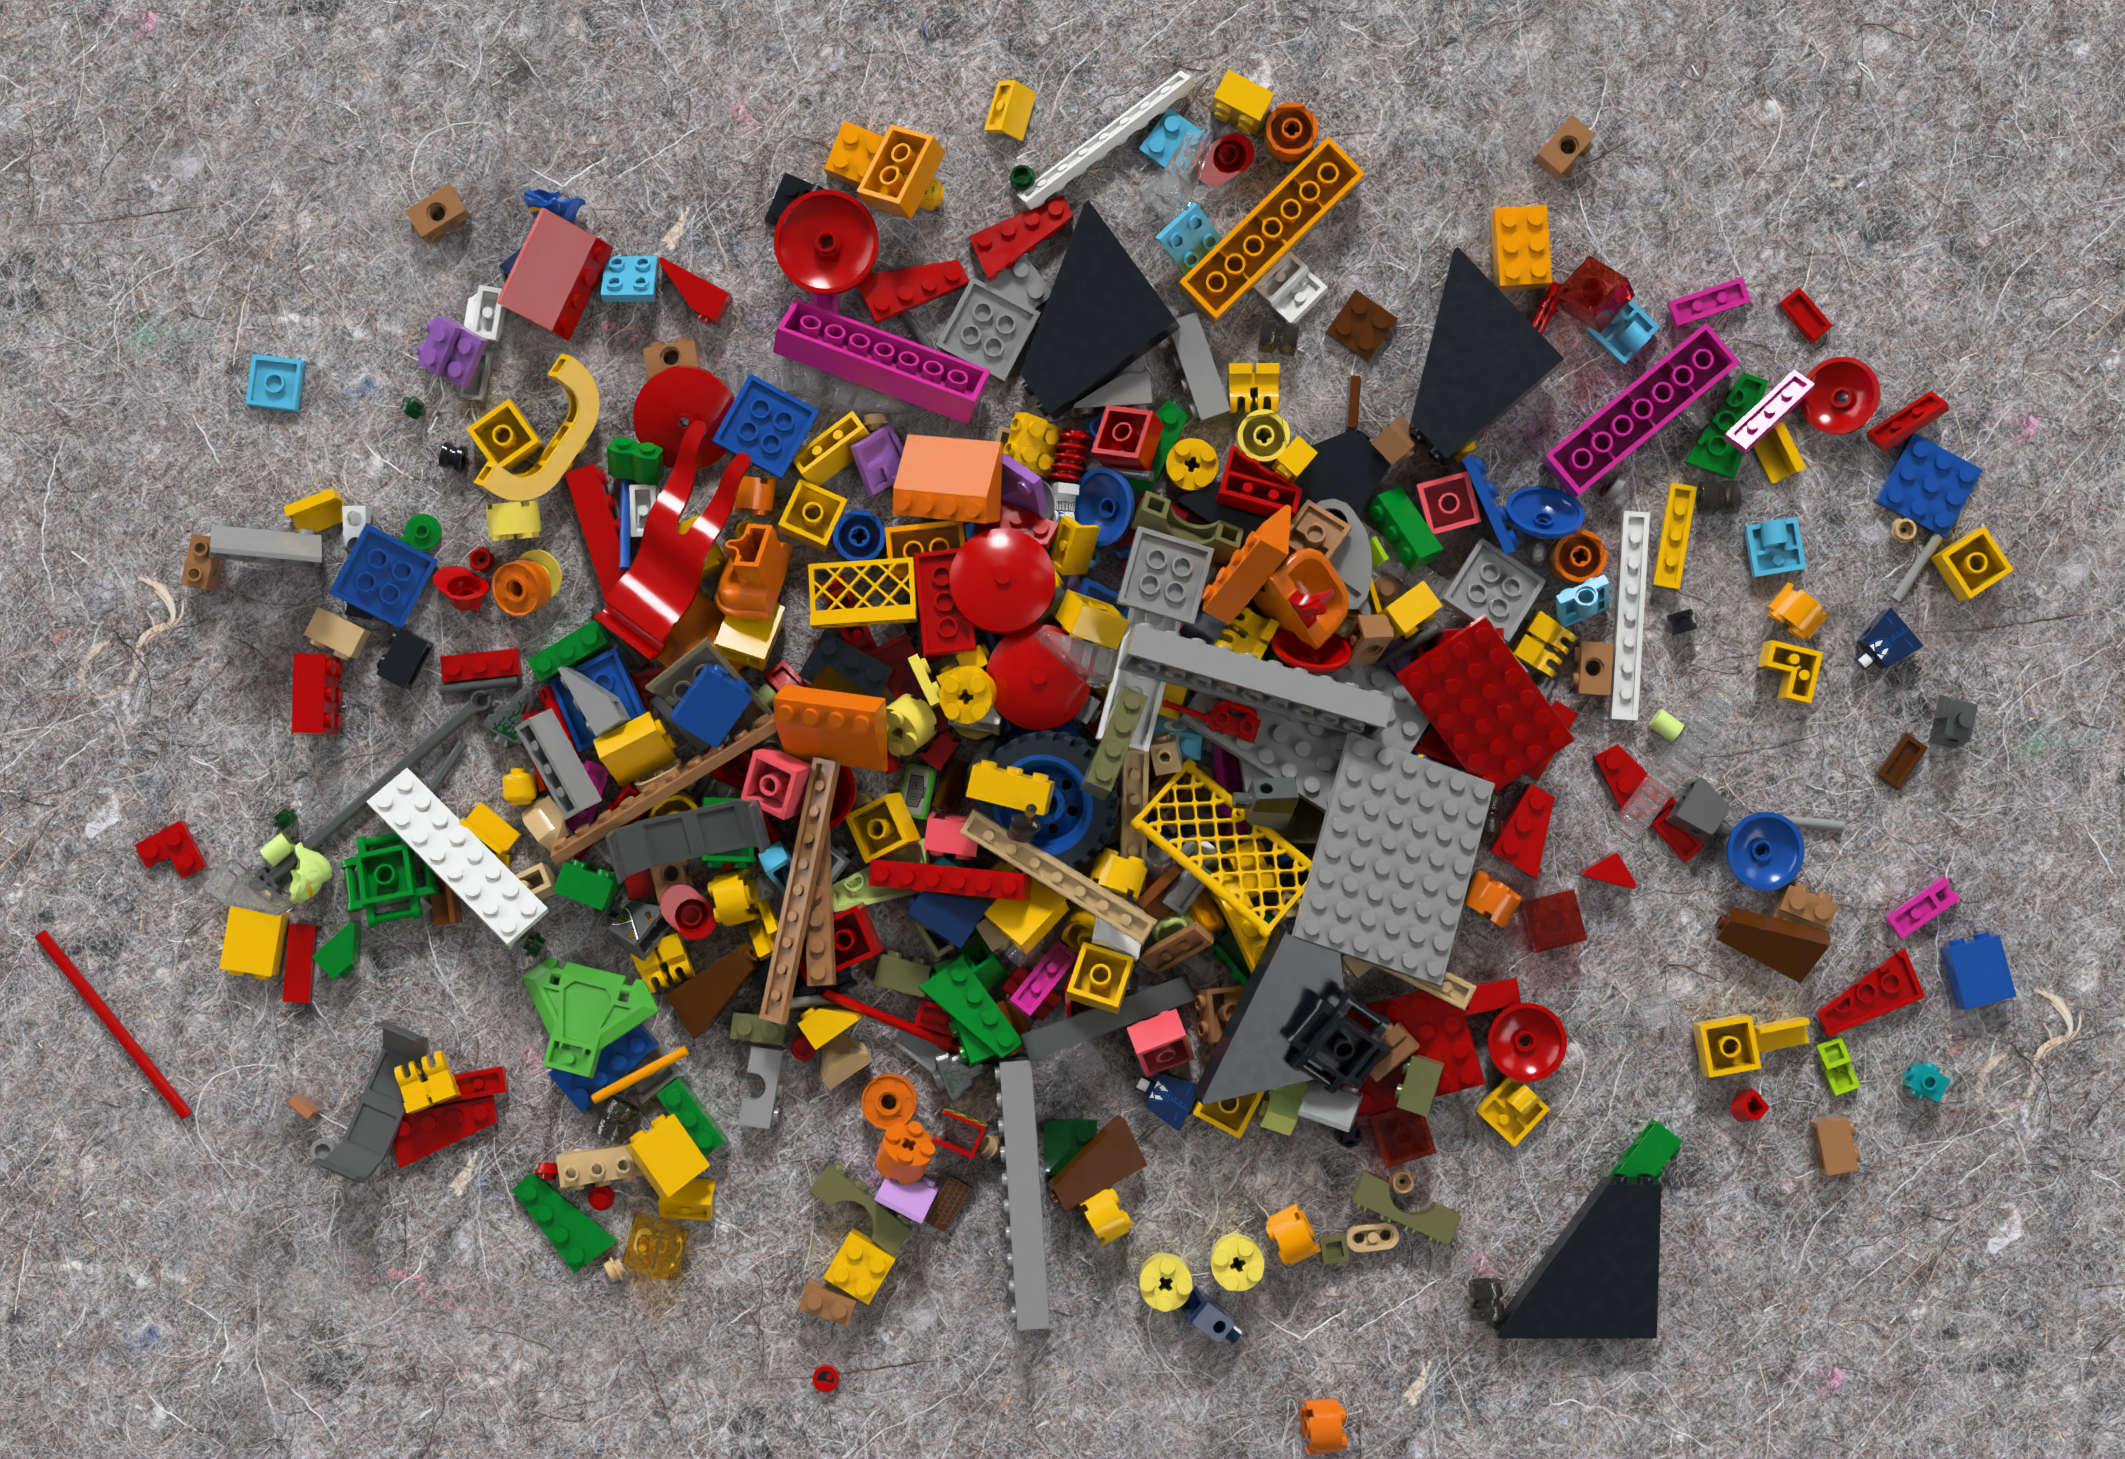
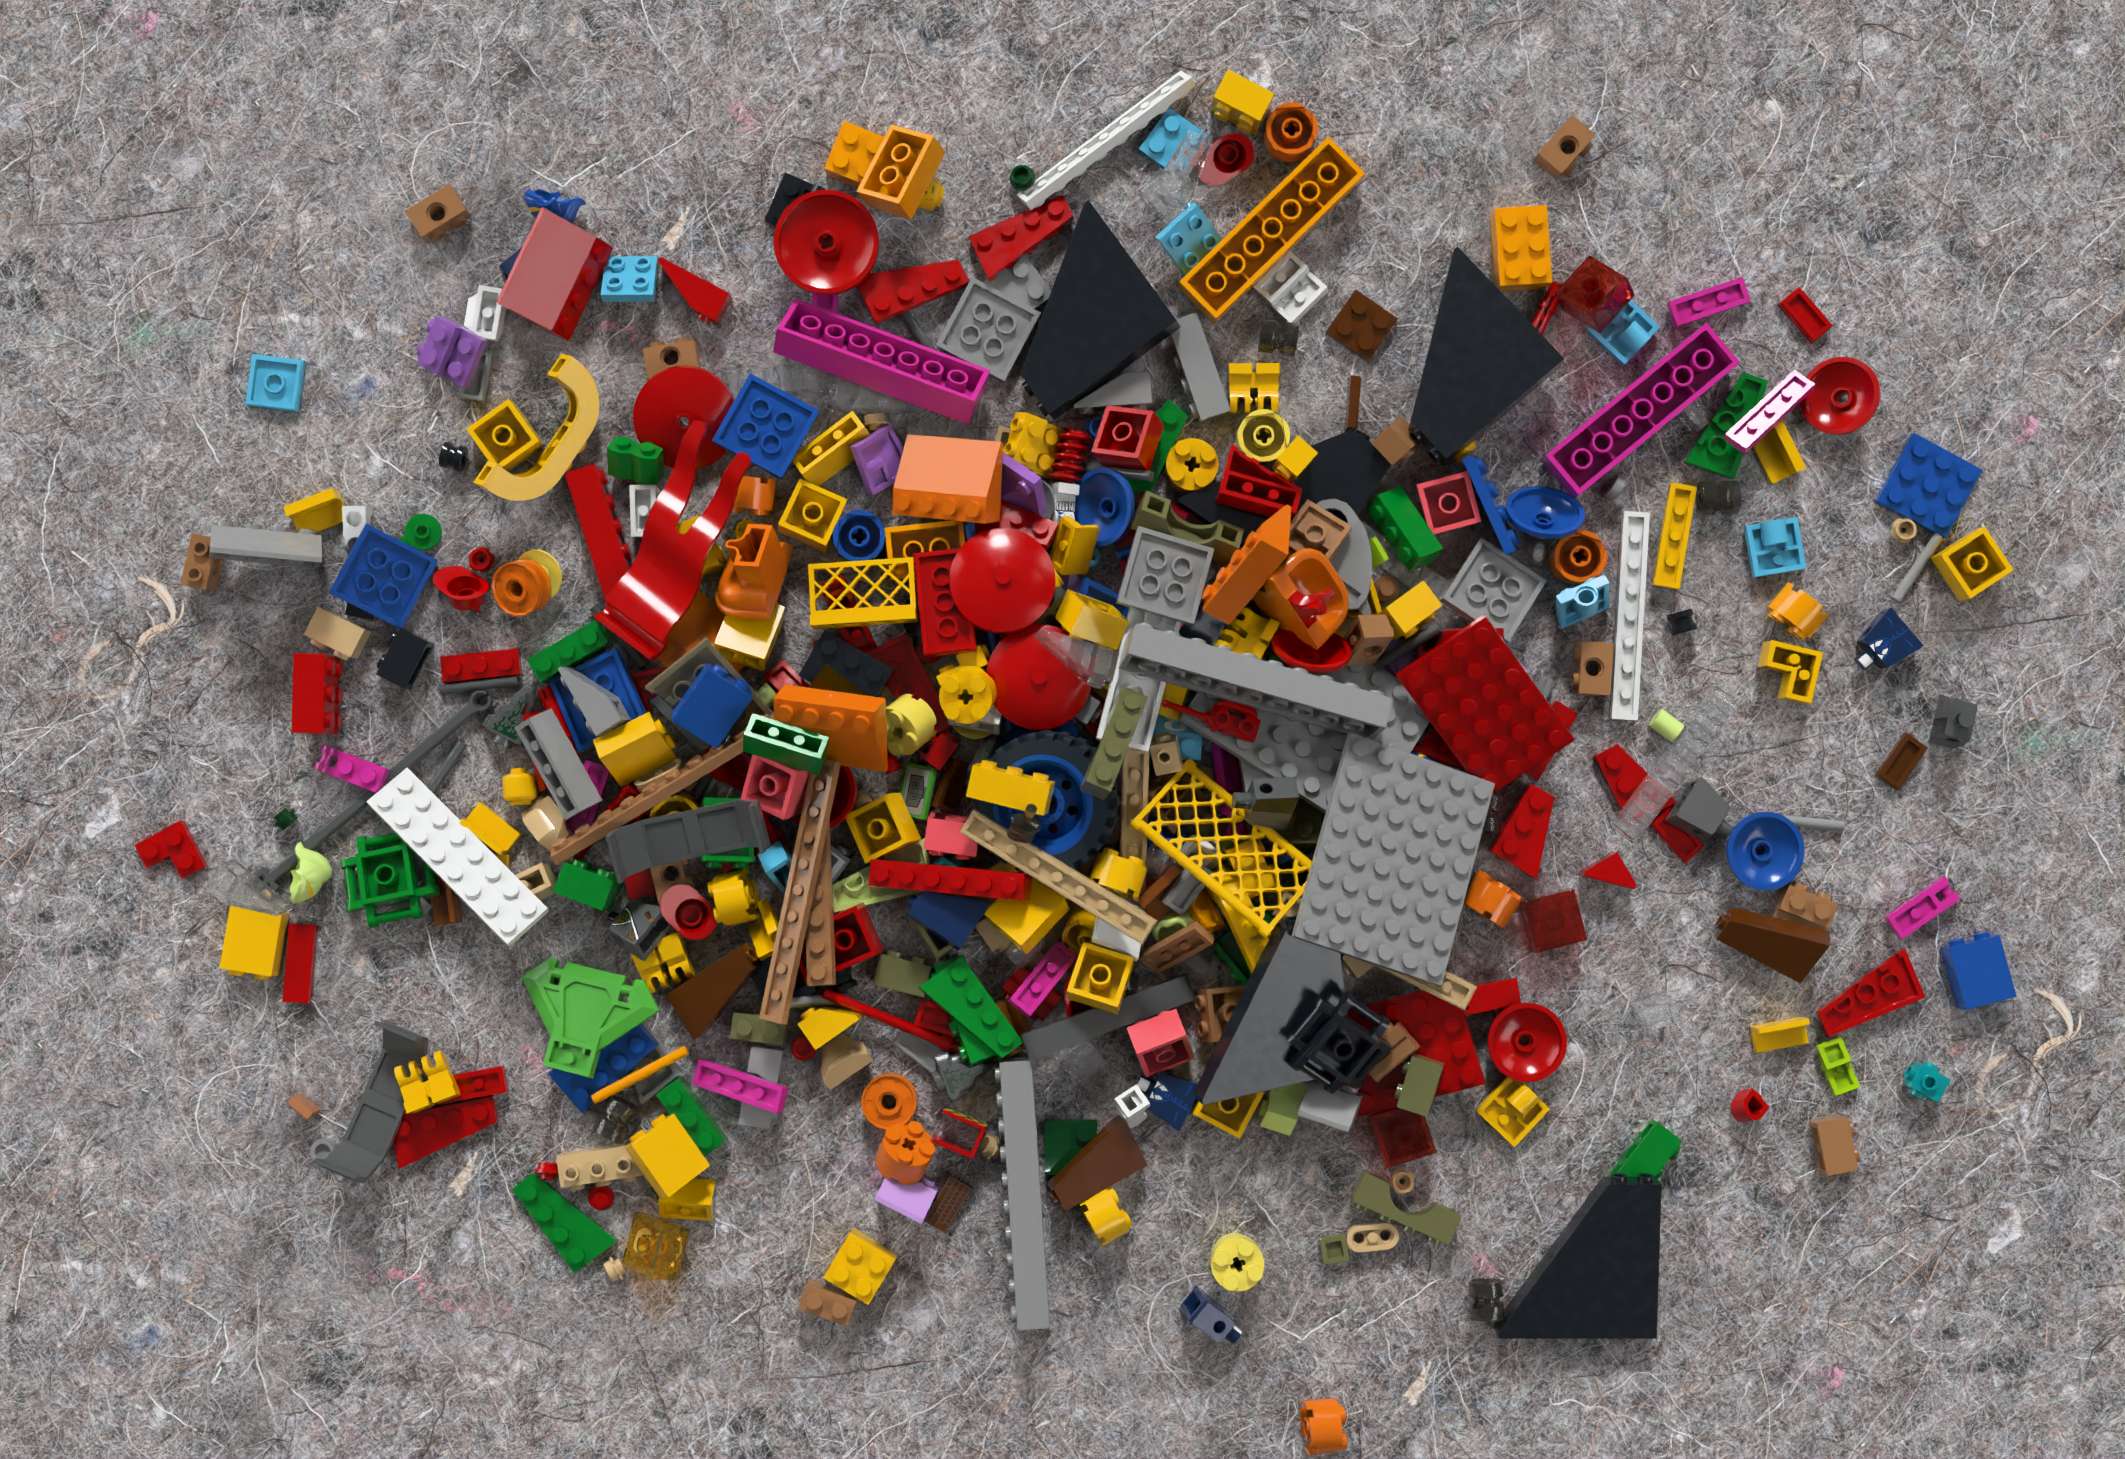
red piece [35,930,193,1120] -> none
yellowish green piece [260,832,296,866] -> none
green slope [312,920,362,980] -> none
dark green plate [400,396,426,420] -> none
light yellow brick [485,500,542,541] -> none
dark green plate [523,932,545,958] -> none
blue bar [619,479,631,571] -> none
olive arch [809,1162,913,1256] -> none
red tile [812,1364,839,1393] -> none
light yellow plate [908,654,940,709] -> none
green slope [960,927,1008,990] -> none
yellow panel [984,80,1036,141] -> none
light yellow brick [1139,1253,1192,1312] -> none
light orange brick [1266,1203,1321,1265] -> none
black wheel [1334,1122,1362,1148] -> none
yellow legs [1511,611,1577,679] -> none
yellow brick [1692,1014,1762,1078] -> none
red plate [1866,391,1949,452] -> none
none -> dark pink plate [313,745,390,793]
none -> dark pink plate [693,1059,789,1114]
none -> green brick [743,713,829,775]
none -> white leg [1115,1084,1150,1128]

